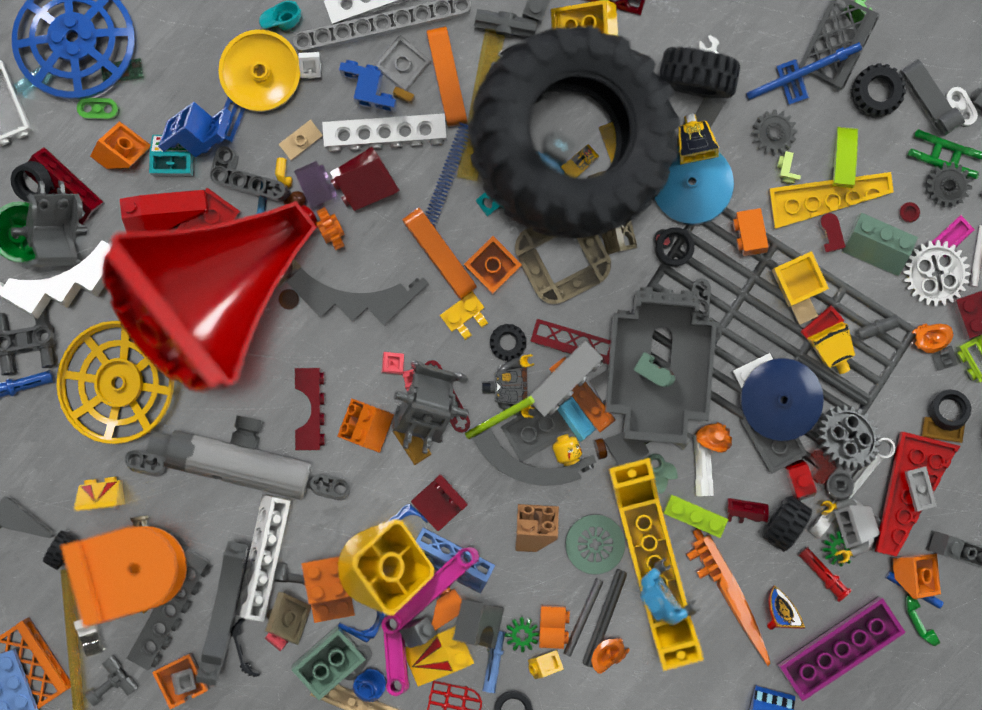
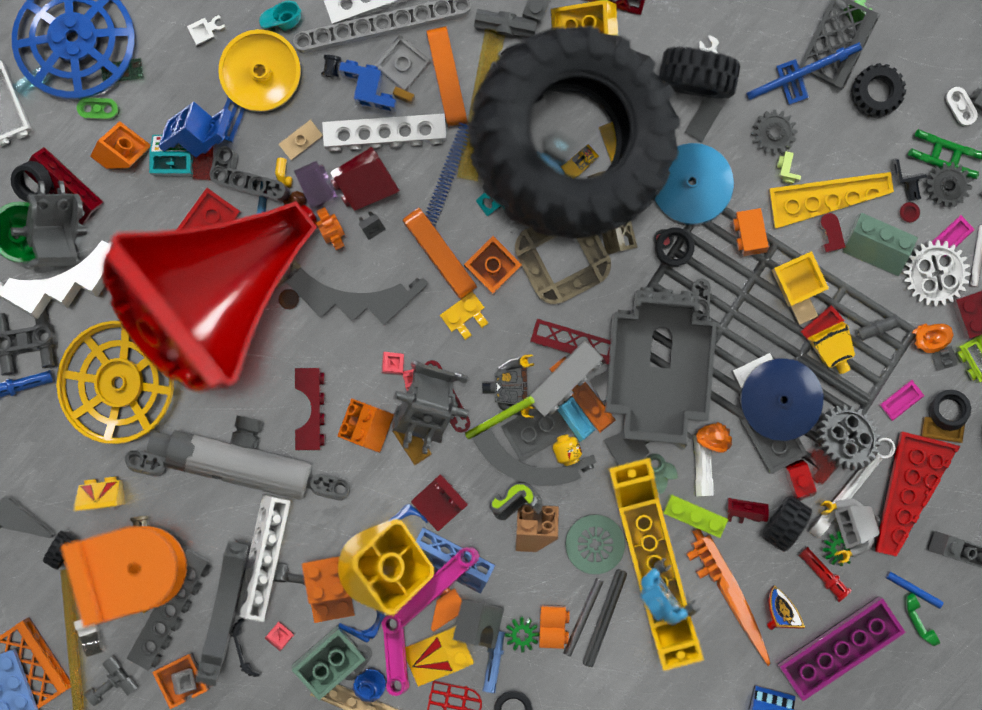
red wedge [120,190,207,232] -> none
dark tan tile [265,592,311,645] -> none
white bracket [298,52,321,79] -> none
dark grey brick [399,616,437,648] -> none
black tyre [490,324,526,361] -> none
yellow bracket [528,650,564,679] -> none
orange hat [591,638,630,674] -> none
reddish brown tile [594,438,607,460] -> none
sand green leg [634,352,675,387] -> none
torso [678,114,719,165] -> none
dark grey wheel [827,471,854,501] -> none
lime slope [832,127,858,188] -> none
orange slope [893,554,941,599] -> none
dark grey beam [900,59,965,136] -> none
light grey plate [905,466,937,512] -> none
none -> white plate [186,15,225,46]
none -> clear red plate [193,145,214,181]
none -> black bush [321,55,342,79]
none -> dark grey tile [359,211,385,240]
none -> dark grey animal [490,482,543,520]
none -> dark pink tile [879,380,924,421]
none -> black bracket [892,158,927,201]

